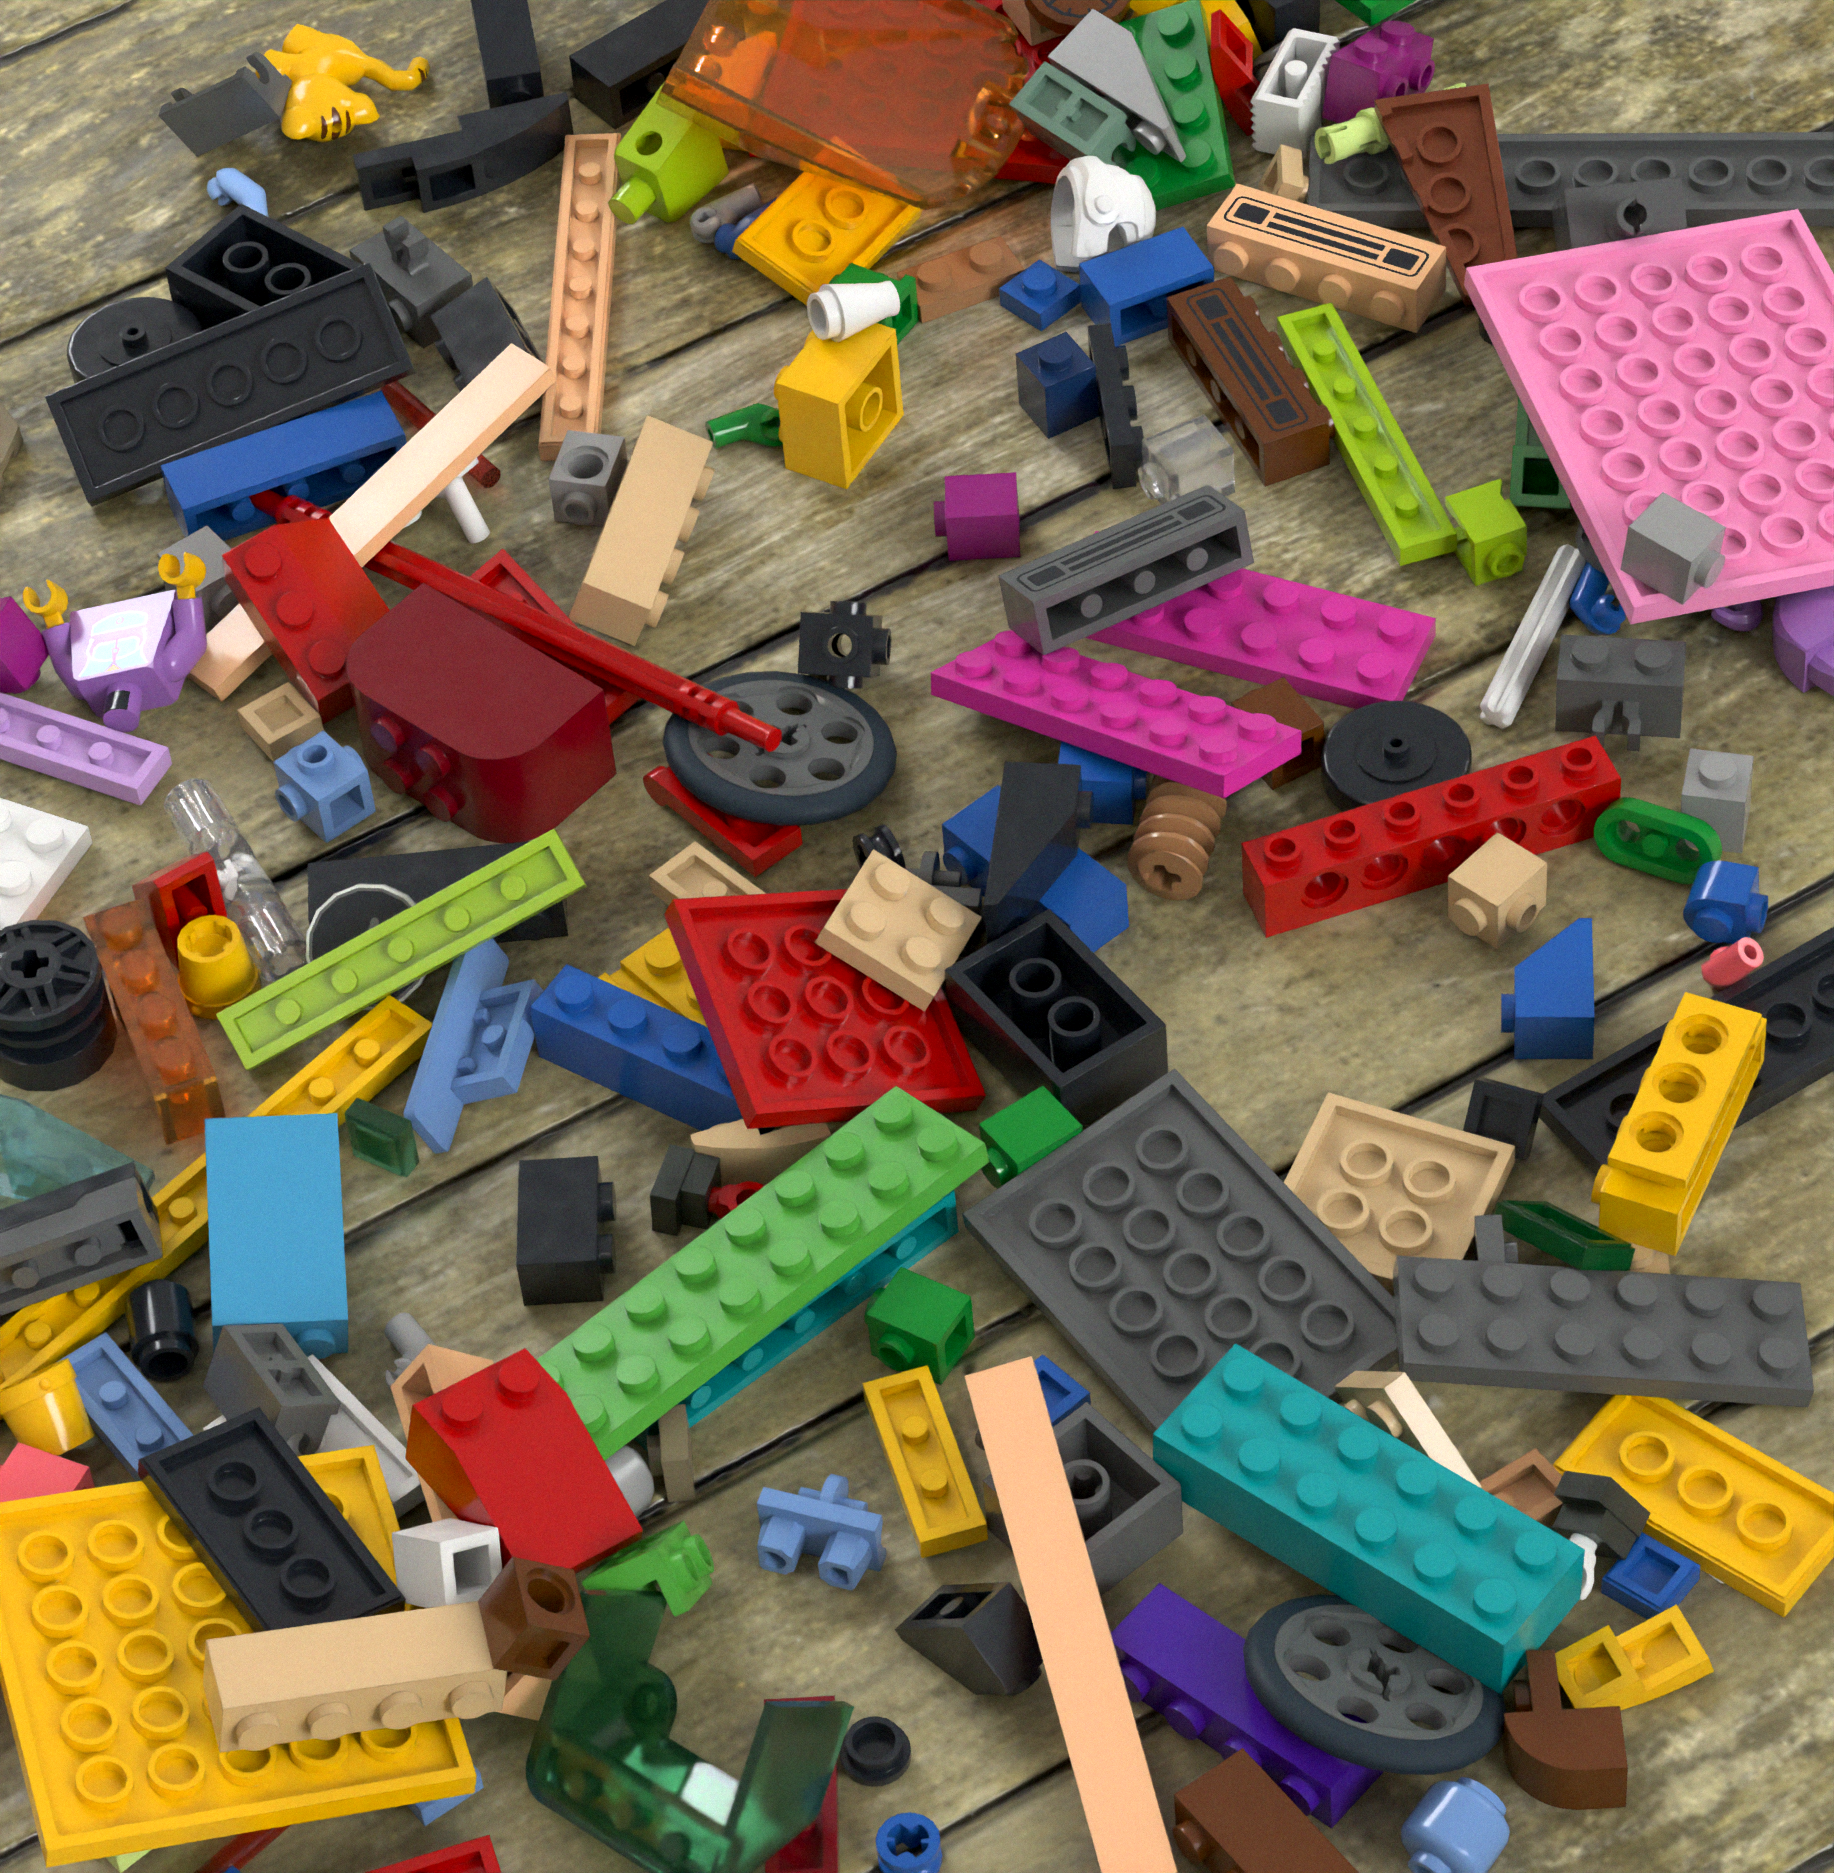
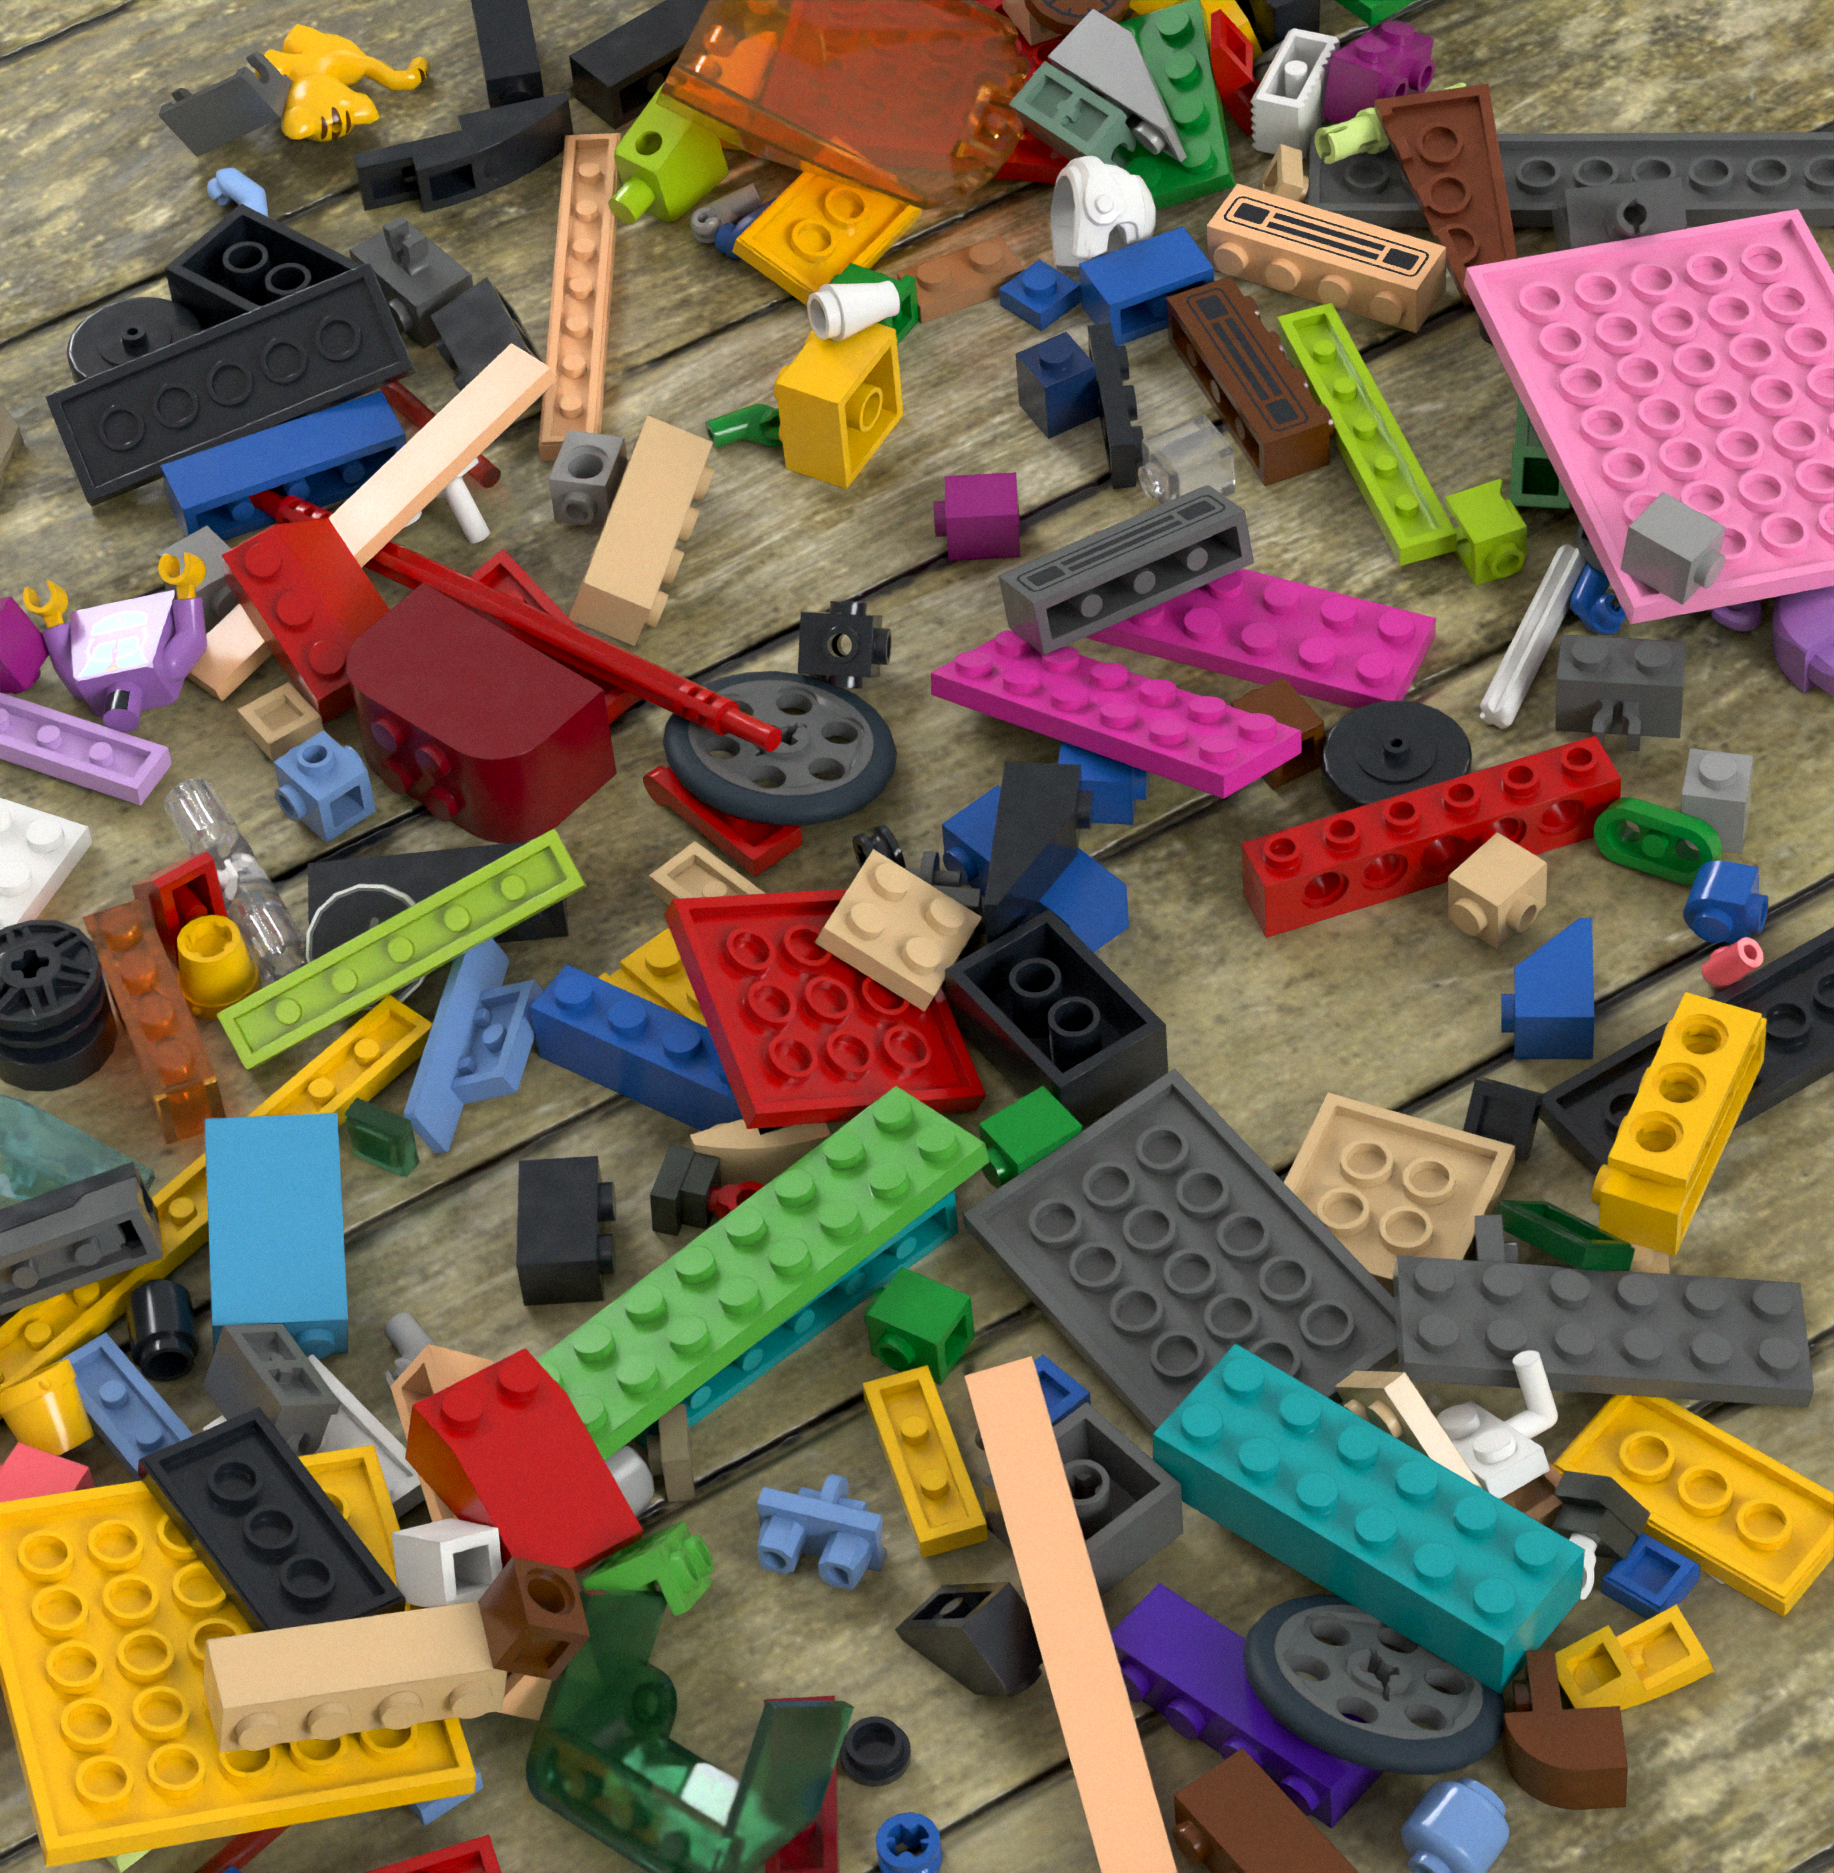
medium nougat piece [1127,774,1227,900] -> none
none -> white plate [1436,1350,1558,1499]

